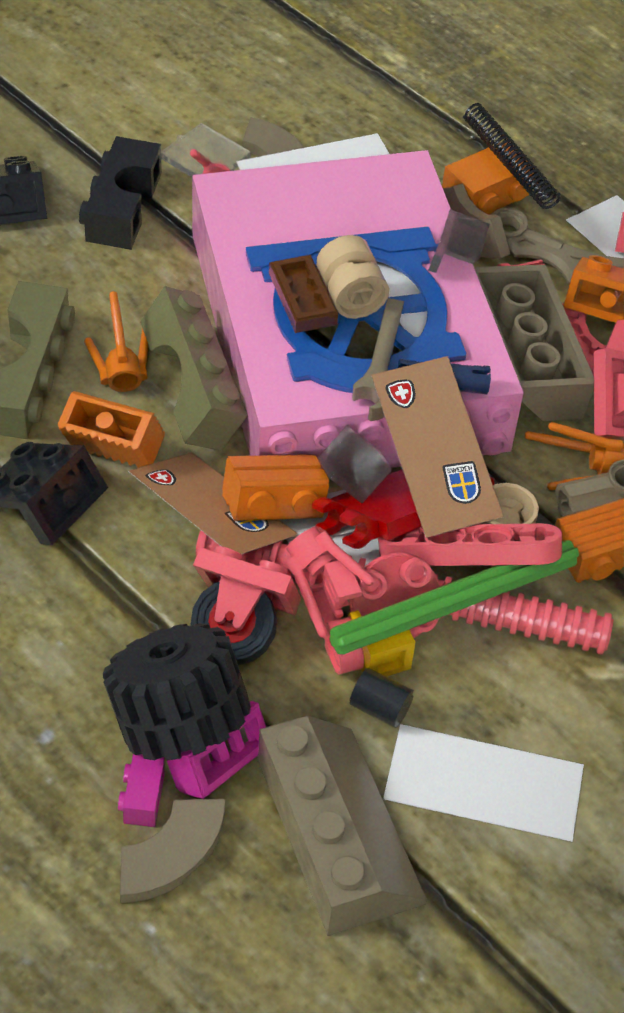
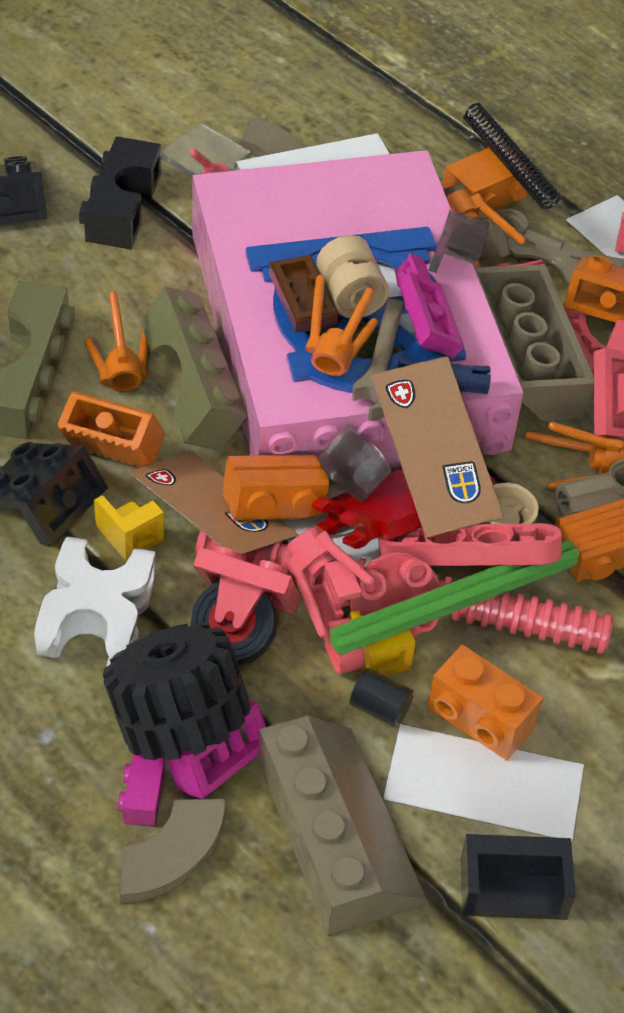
none -> white piece [34,537,156,666]
none -> yellow panel [94,495,164,562]
none -> orange plant [305,275,378,376]
none -> dark pink hinge [395,253,464,358]
none -> orange brick [427,644,543,761]
none -> orange plant [446,189,526,267]
none -> black panel [460,834,576,920]

